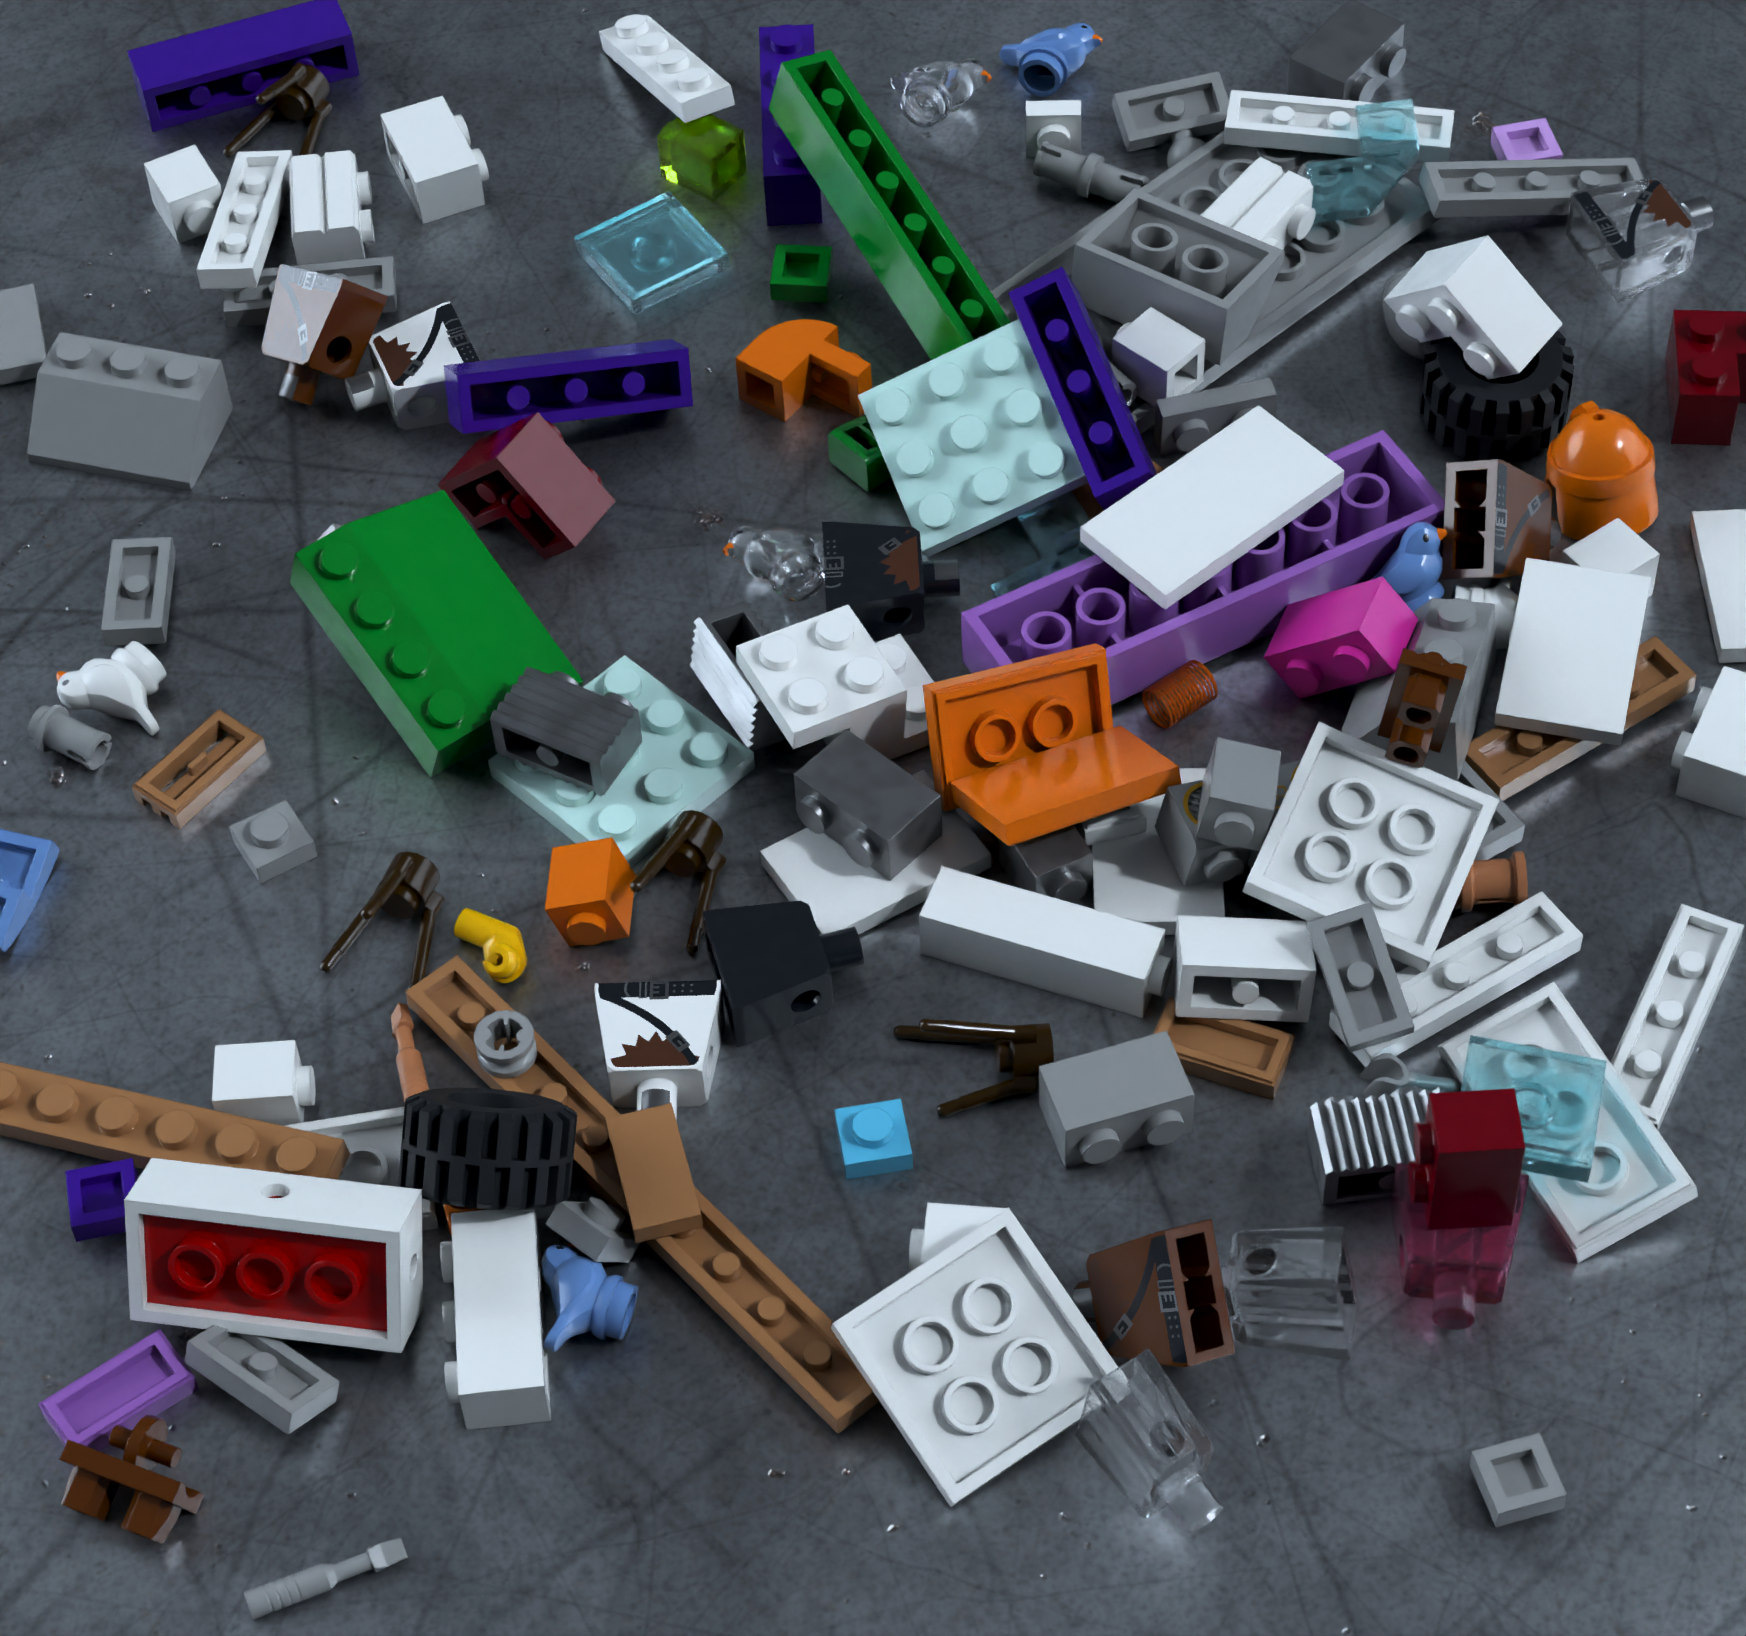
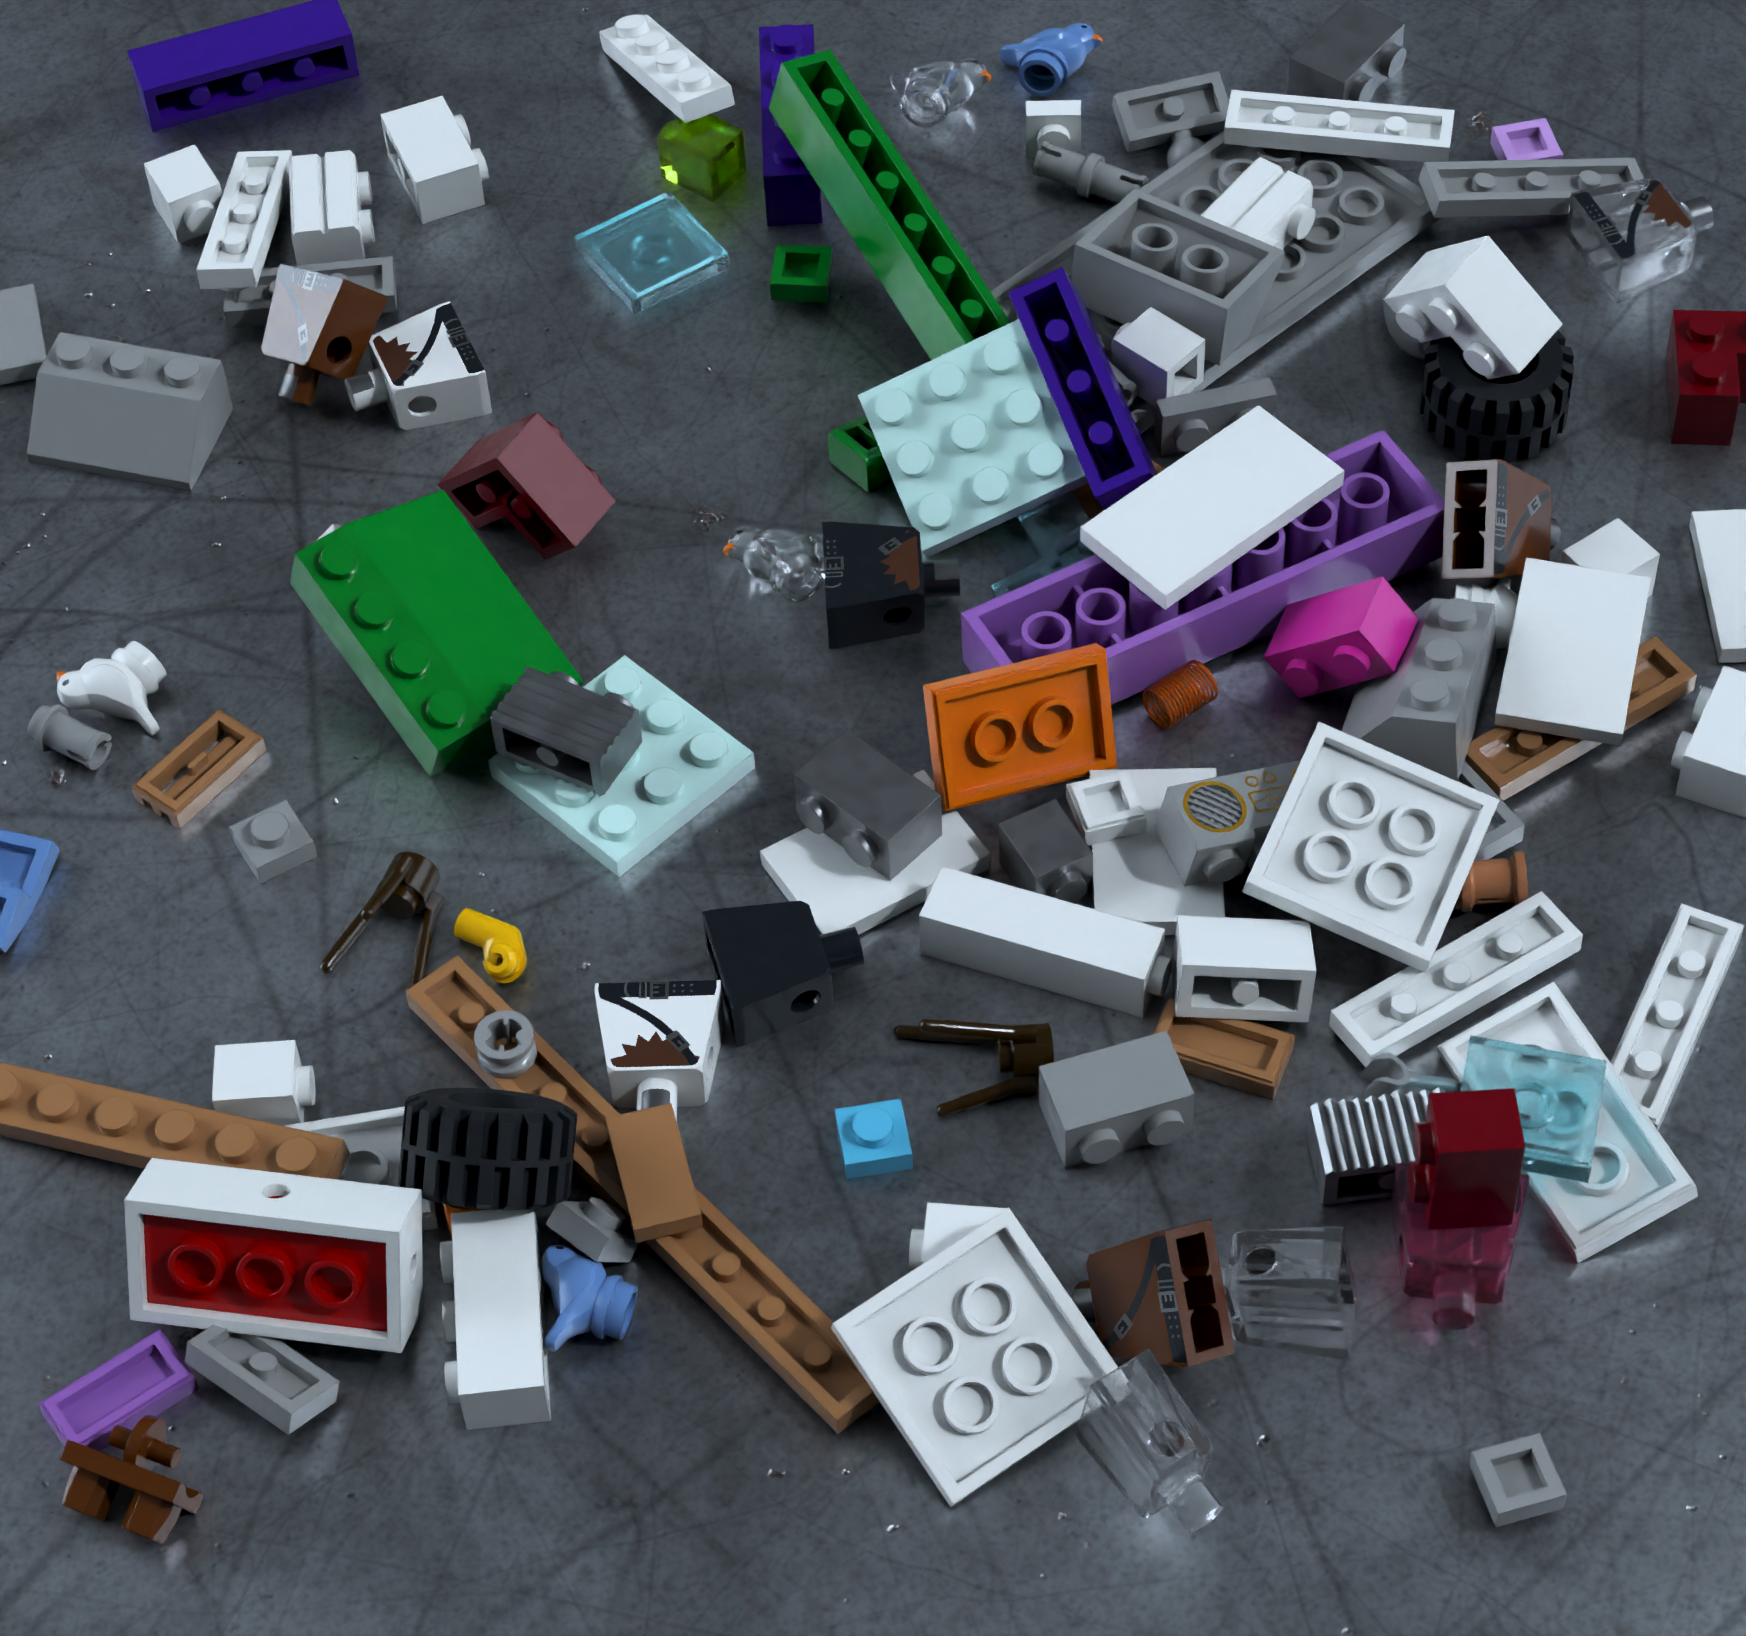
dark purple plate [65,1158,138,1242] -> none
light grey plate [101,537,176,646] -> none
dark brown plant [223,62,333,157] -> none
light grey piece [243,1537,408,1620] -> none
nougat piece [391,1003,429,1103] -> none
dark purple brick [444,339,693,434] -> none
orange brick [545,837,636,947] -> none
dark brown plant [630,810,727,953] -> none
brick [689,602,786,751] -> none
orange brick [735,319,872,422] -> none
white bracket [736,605,934,760] -> none
orange tile [950,725,1181,846] -> none
light grey brick [1196,737,1281,851] -> none
clear light blue tile [1306,99,1420,223] -> none
light grey plate [1307,902,1415,1053] -> none
medium blue animal [1368,522,1447,612] -> none
reddish brown hips [1377,648,1467,768] -> none
orange helmet [1544,400,1659,541] -> none

